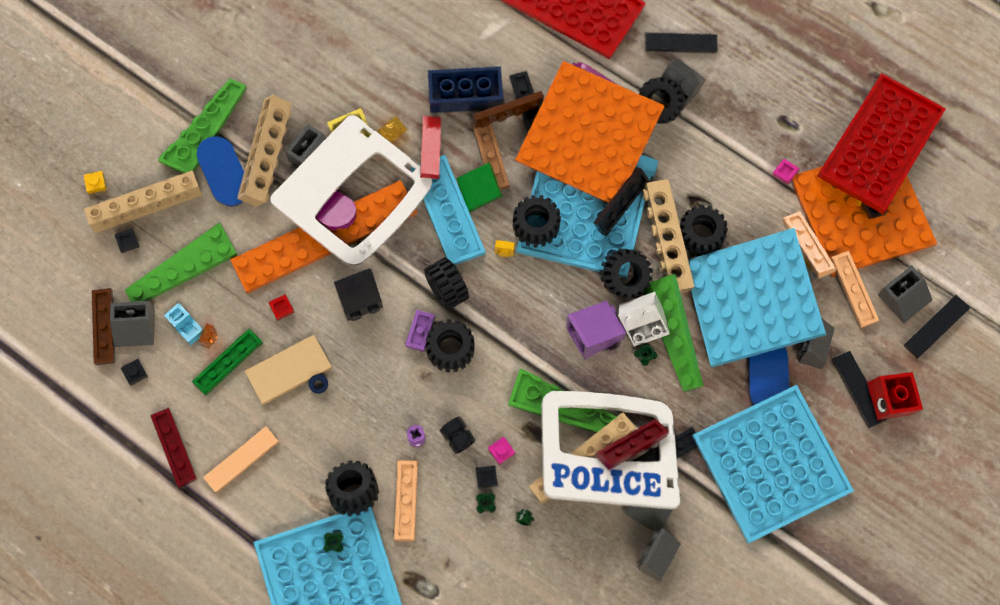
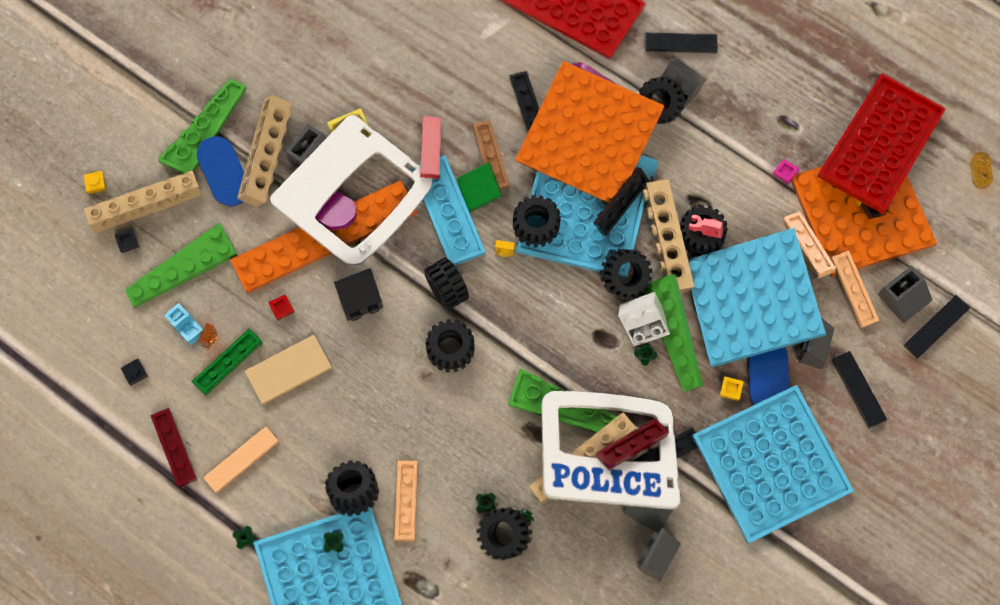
reddish brown plate [92,288,115,365] -> none
dark grey slope [110,301,155,347] -> none
dark blue plate [309,374,328,394] -> none
clear yellow tile [368,115,407,143] -> none
medium lavender plate [405,310,435,352] -> none
medium lavender bush [407,425,425,447] -> none
dark blue brick [428,66,503,113] -> none
black wheel [439,417,476,454] -> none
reddish brown plate [472,91,544,129] -> none
black plate [476,465,498,489] -> none
dark pink plate [488,437,515,465] -> none
medium lavender slope [566,301,626,360] -> none
red brick [867,372,924,420] -> none
none -> dark green plate [233,526,256,550]
none -> black tyre [476,507,532,560]
none -> coral plate [689,215,723,238]
none -> yellow plate [719,377,744,401]
none -> clear yellow plate [970,152,993,189]

